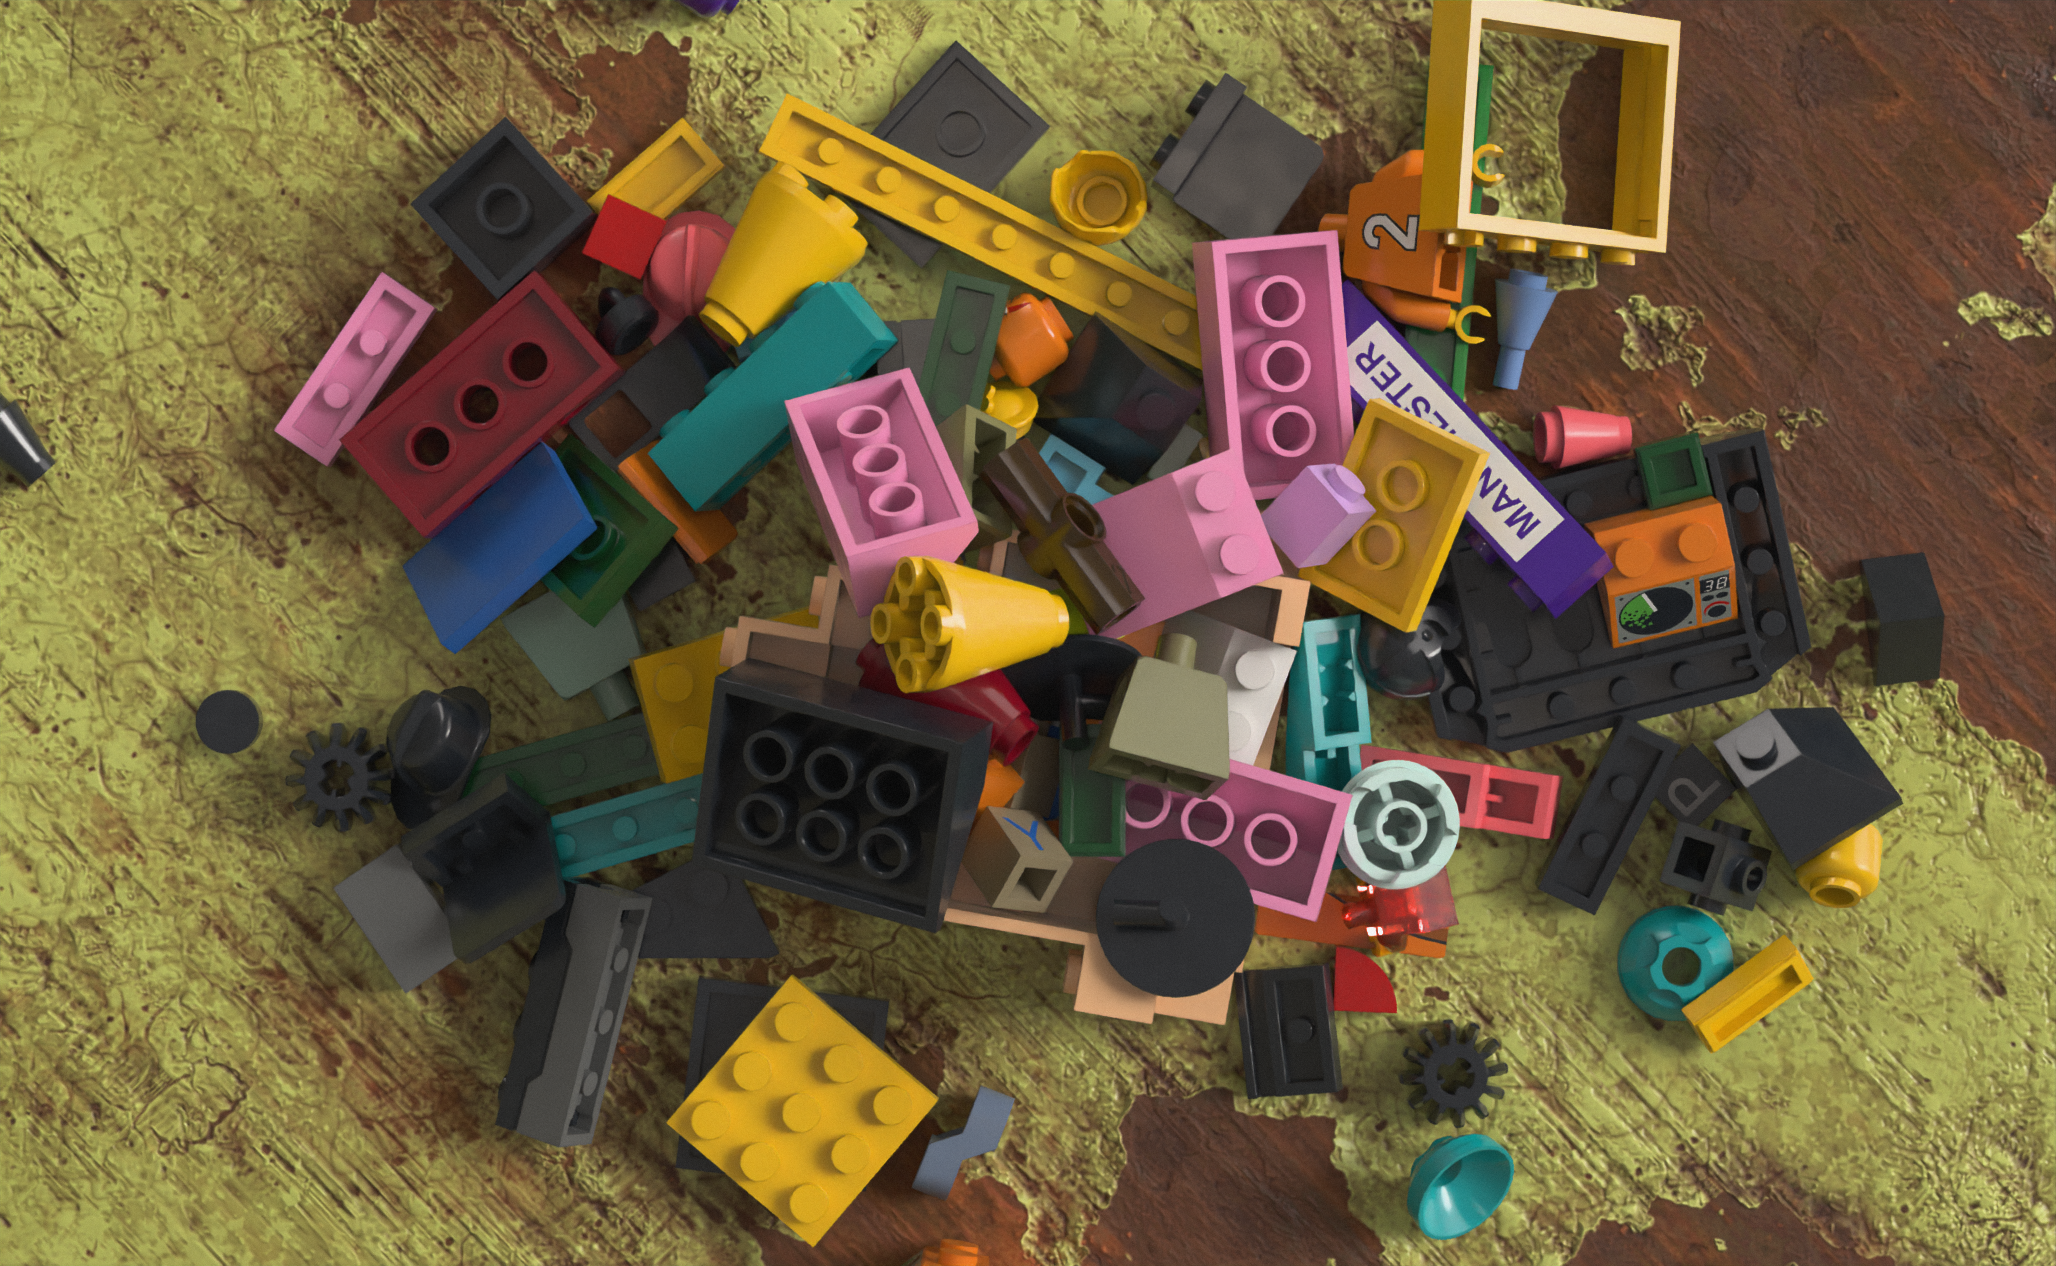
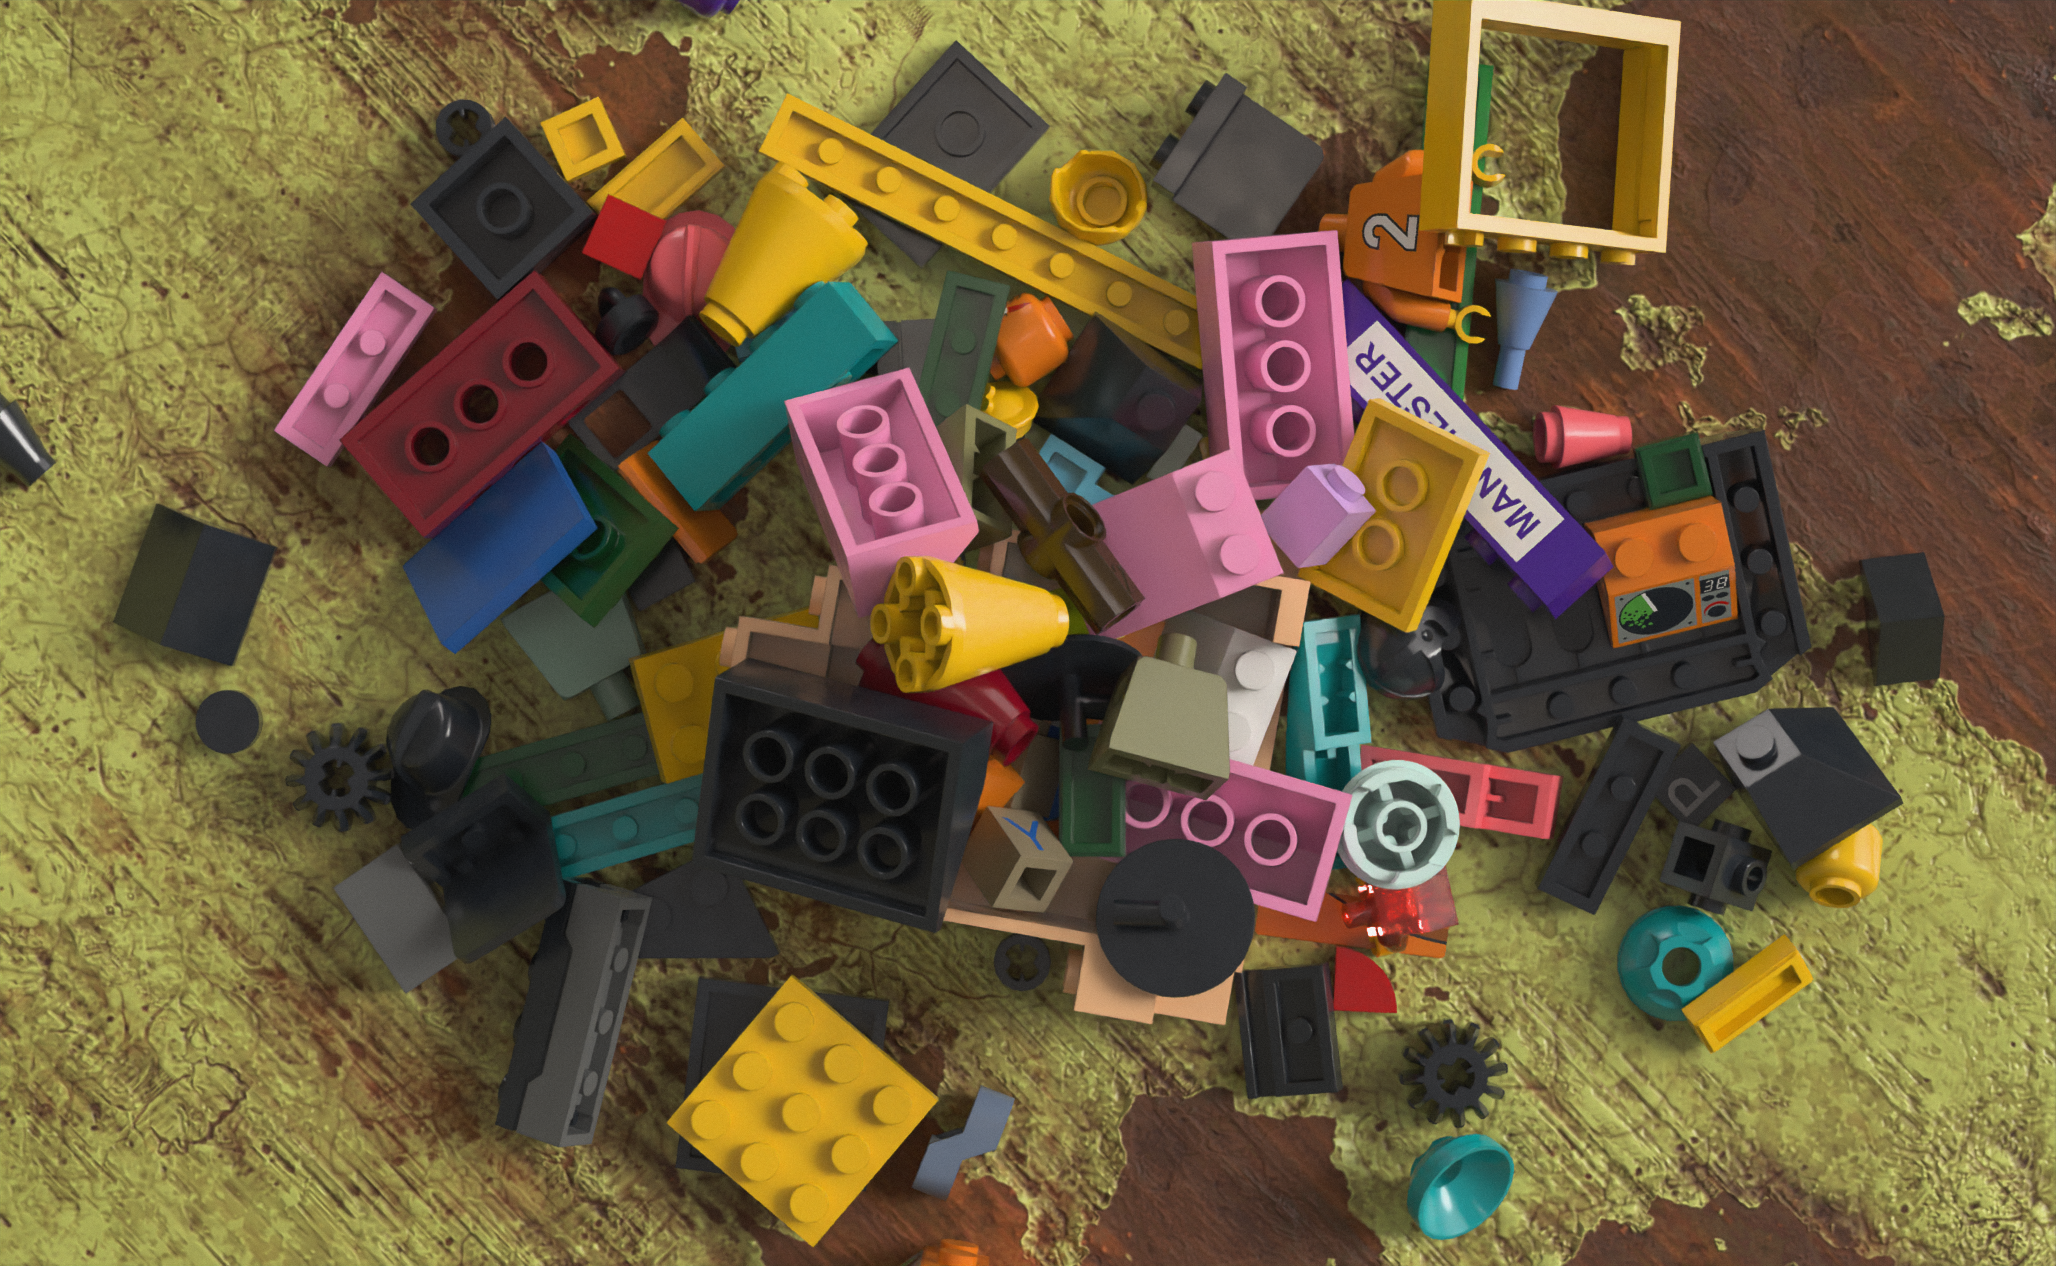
none -> black slope [113,503,278,666]
none -> black bush [436,99,496,158]
none -> yellow tile [540,97,627,183]
none -> black bush [994,933,1051,991]

